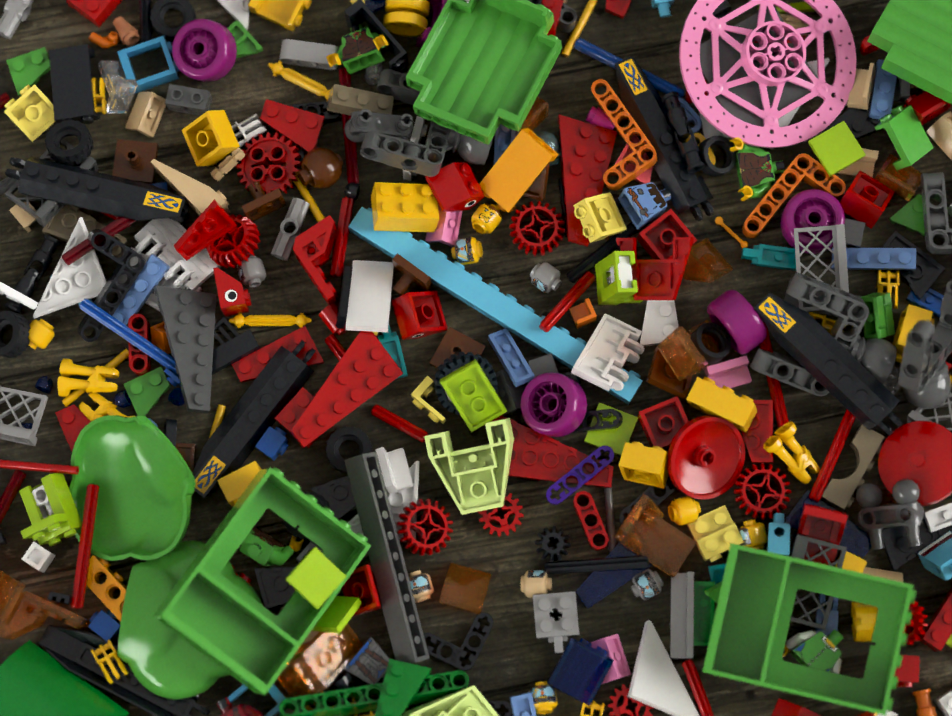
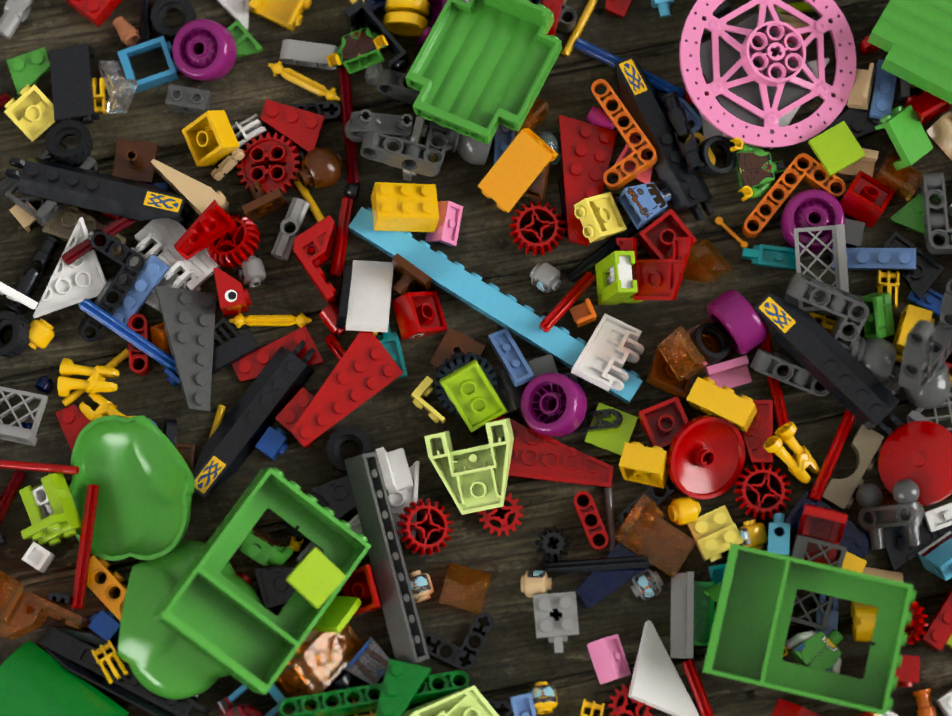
orange arm [89,31,119,49] -> none
hinge [114,390,131,408] -> none
bright green wing [124,367,171,417] -> none
tan panel [125,92,166,138] -> none
clear blue hinge [168,388,185,406] -> none
yellow brick [217,461,262,507] -> none
dark tan brick [327,84,394,116] -> none
red axle [371,404,428,442] -> none
red slope [425,162,485,212] -> none
head [451,237,483,265] -> none
yellow head [471,204,502,234] -> none
dark purple beam [546,446,614,505] -> none
clear blue brick [547,638,614,706] -> none
white wing [640,300,681,346] -> none

